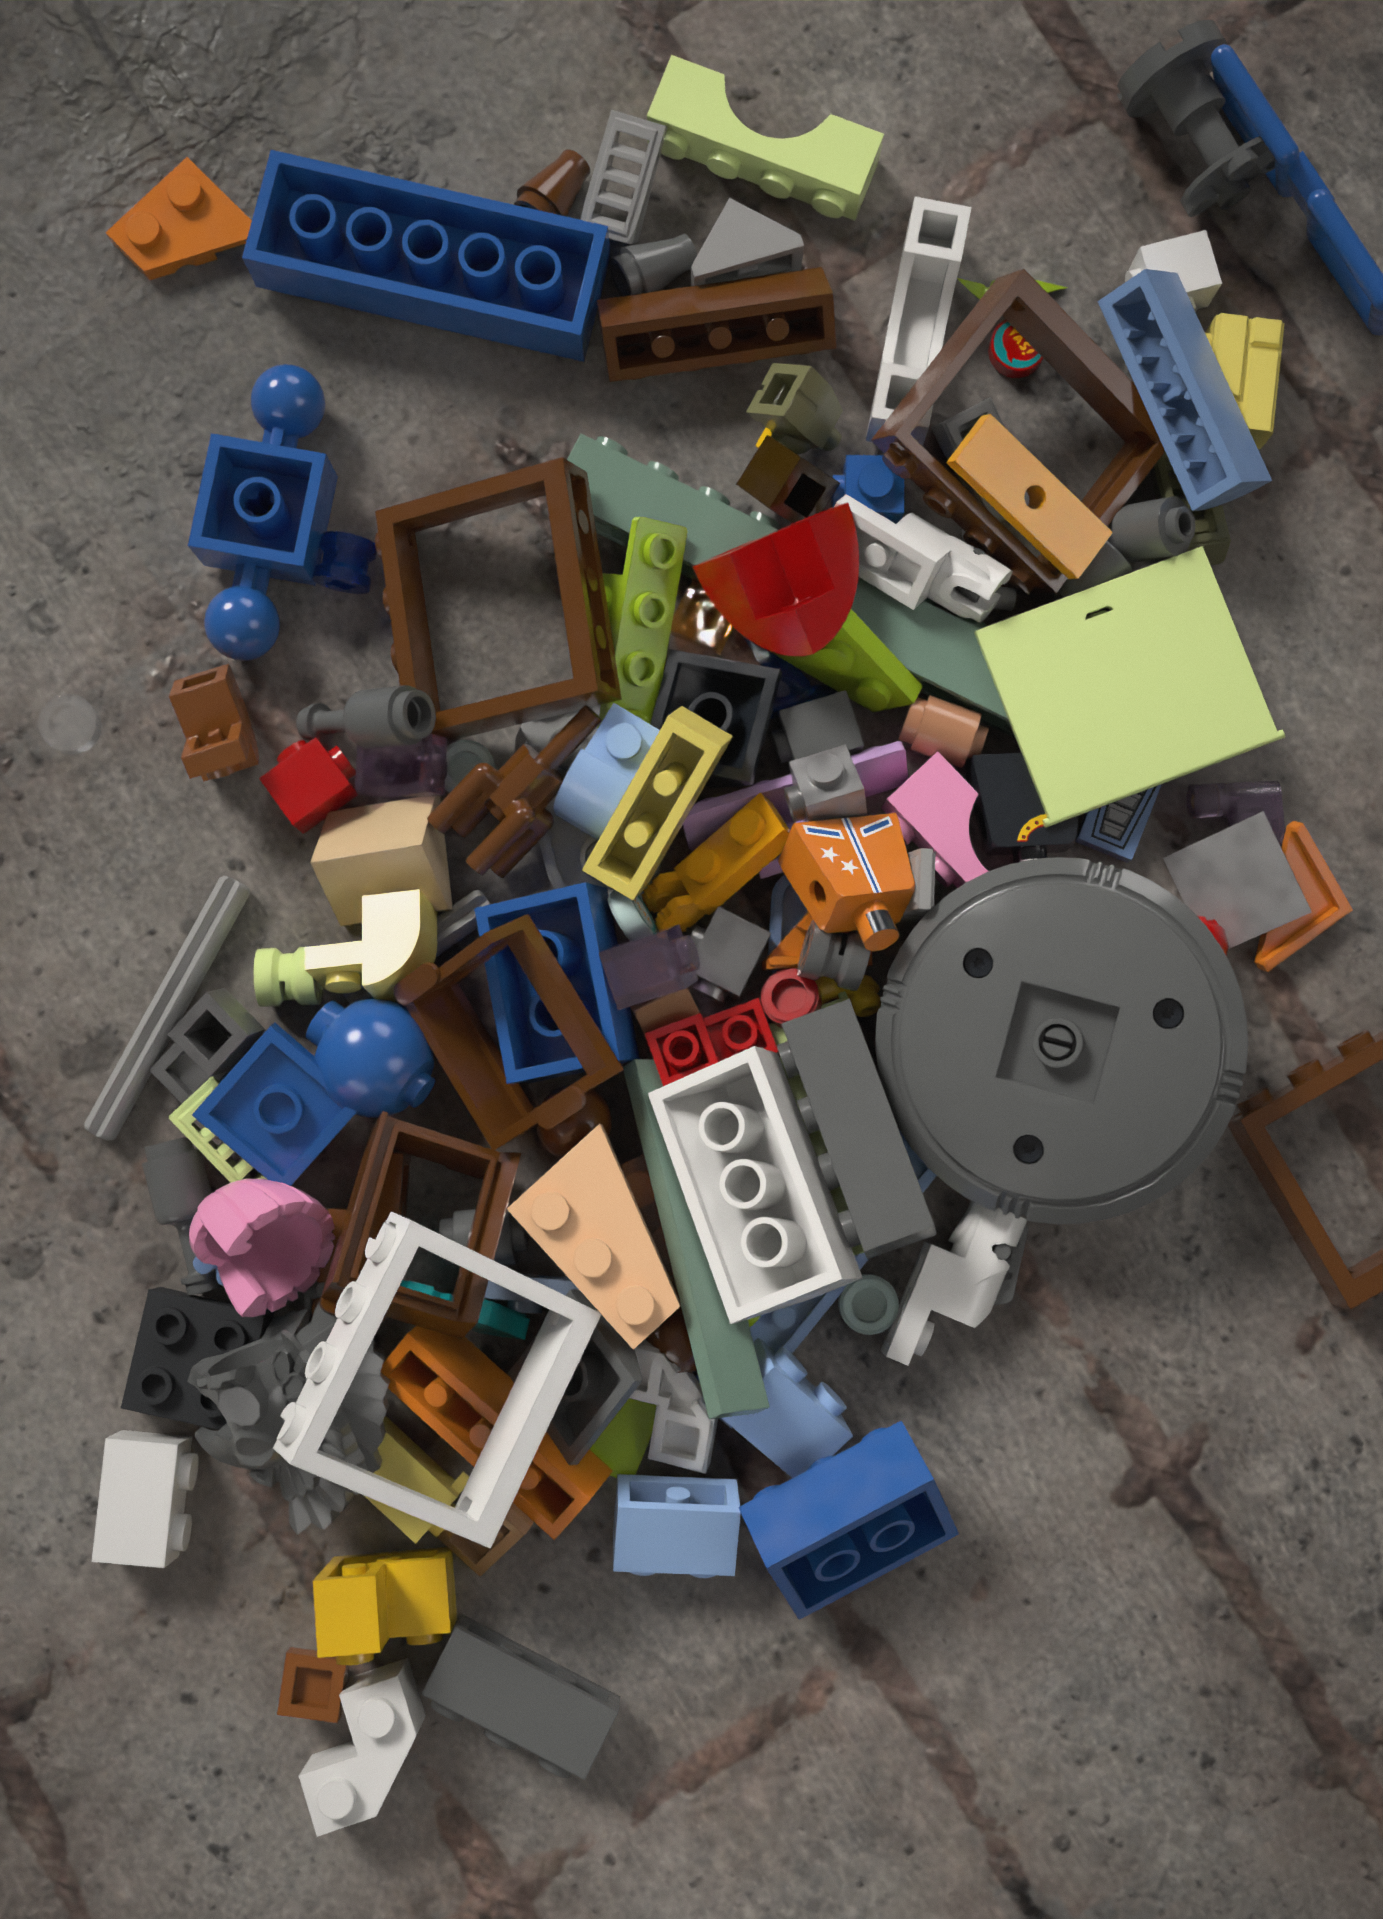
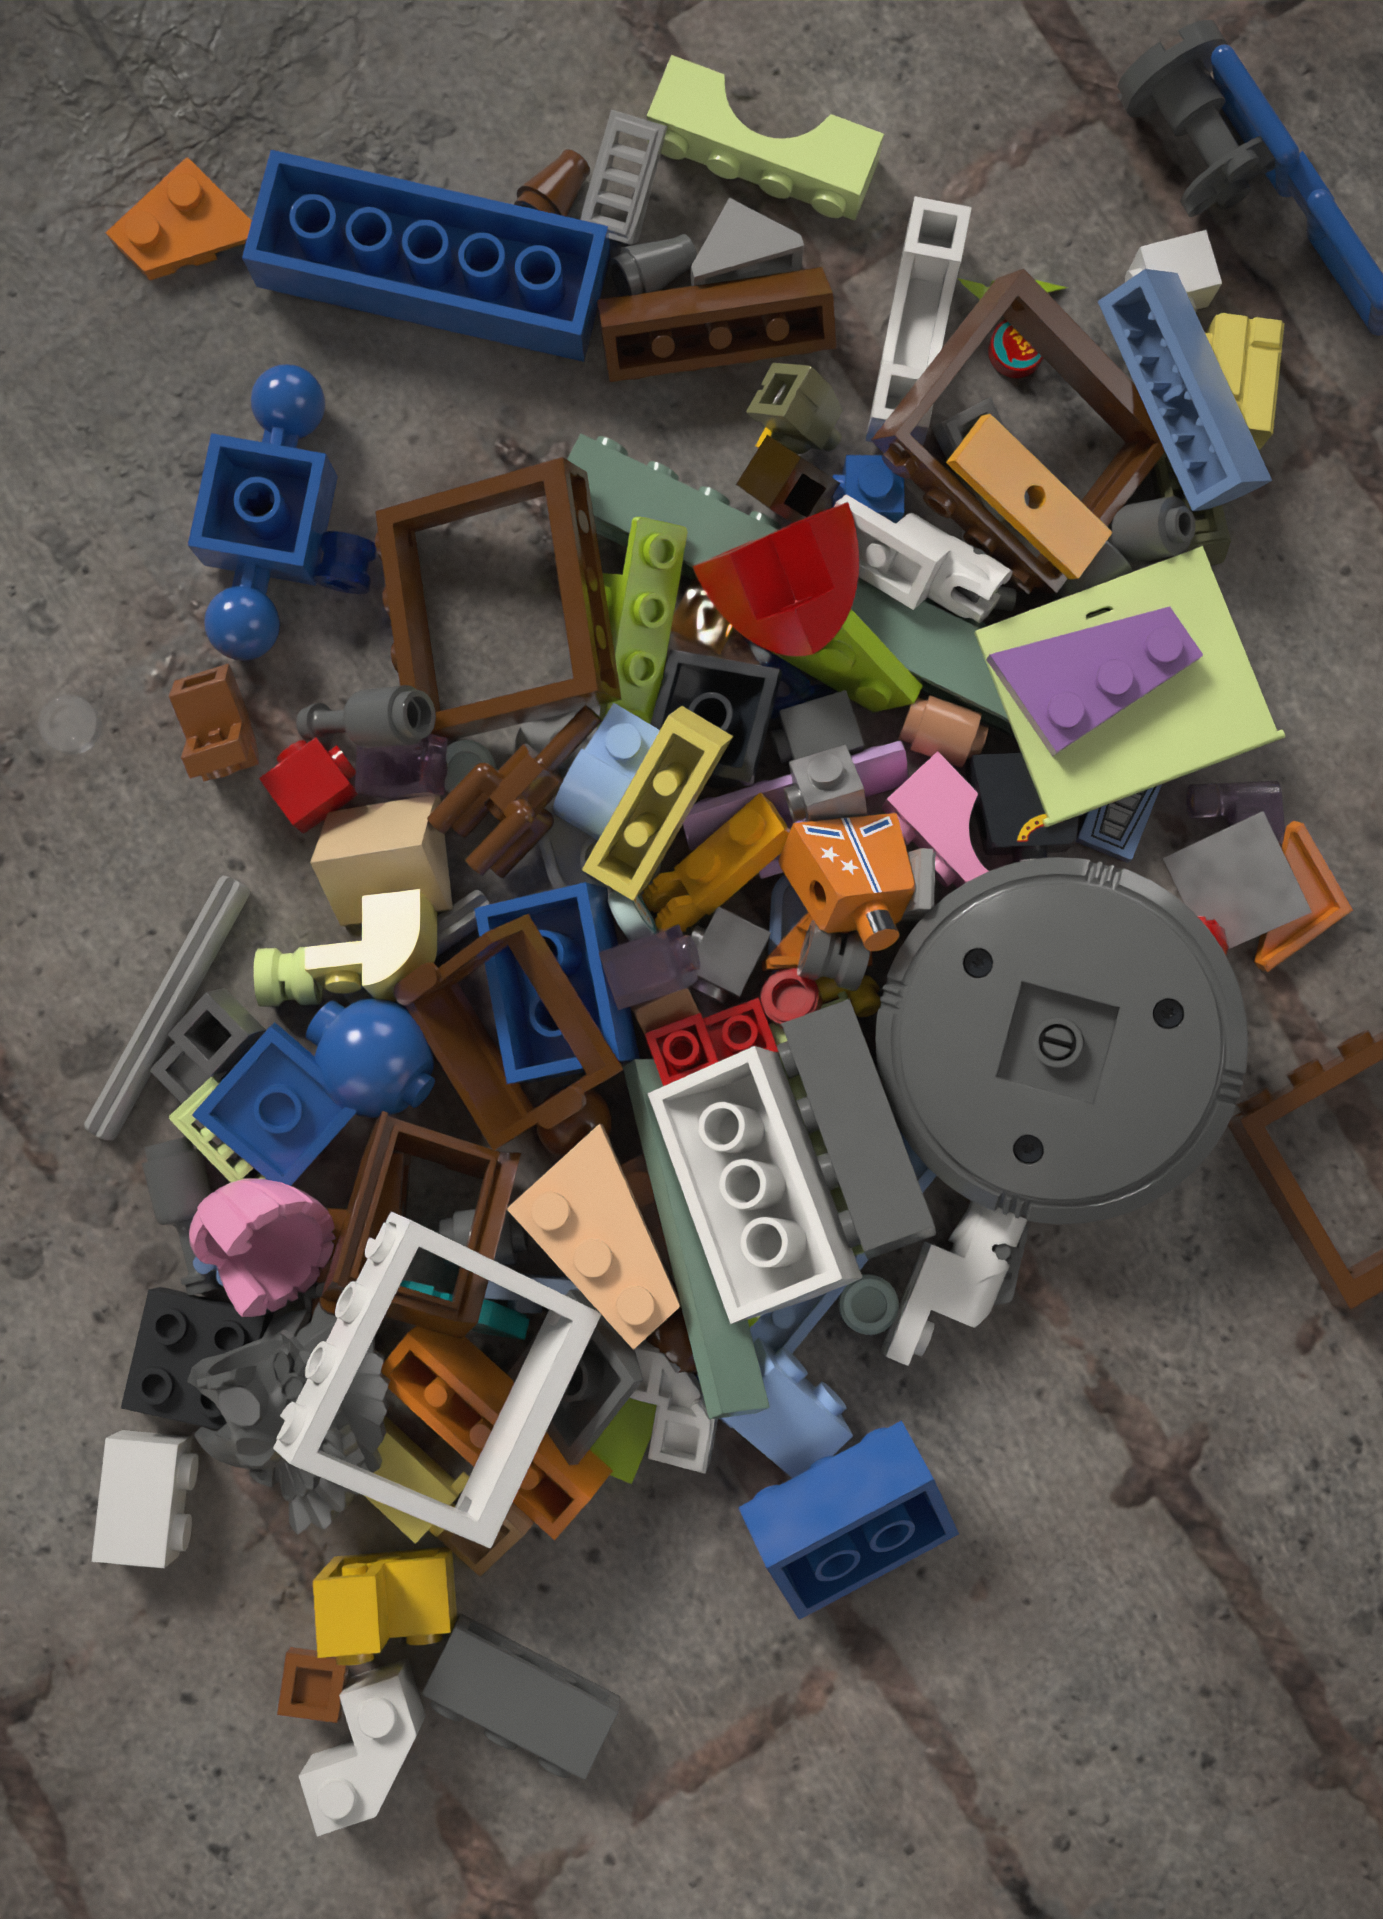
light blue brick [613,1474,741,1578] -> none
none -> medium lavender wing [986,606,1203,756]

